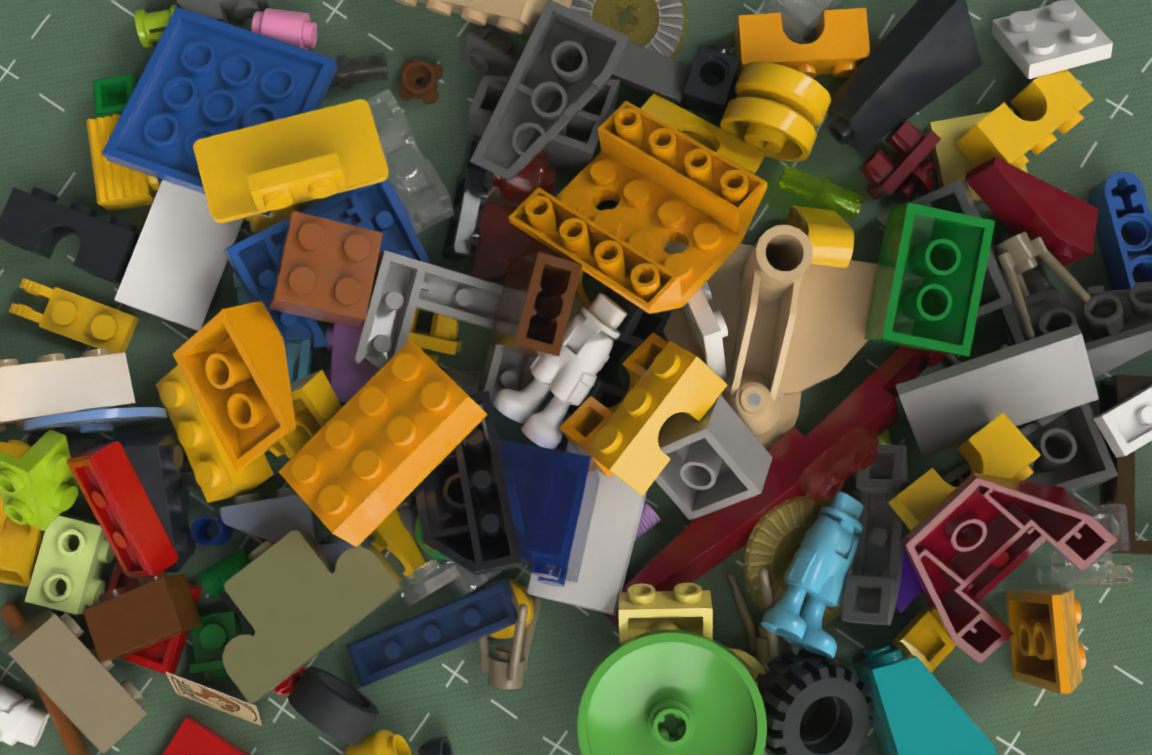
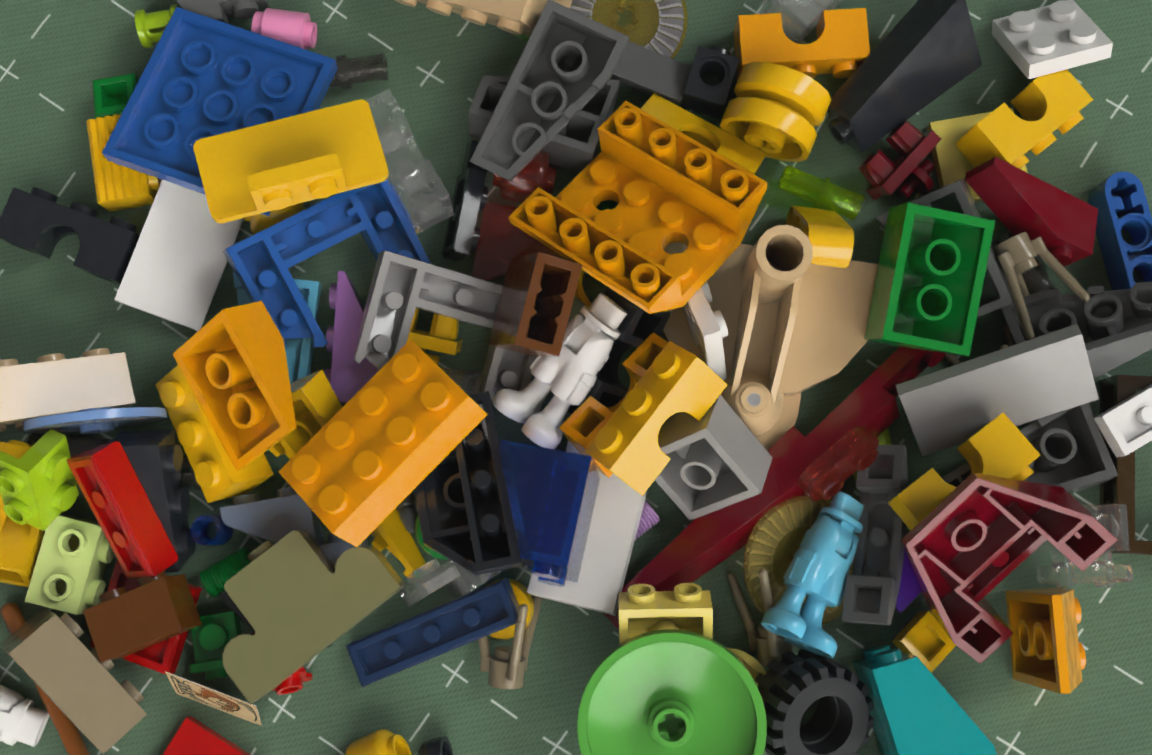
yellow hinge [8,278,139,354] -> none
dark orange brick [269,211,383,329] -> none
black tyre [288,666,379,745] -> none
reddish brown plate [398,60,443,104] -> none
dark grey hinge [461,28,523,76] -> none

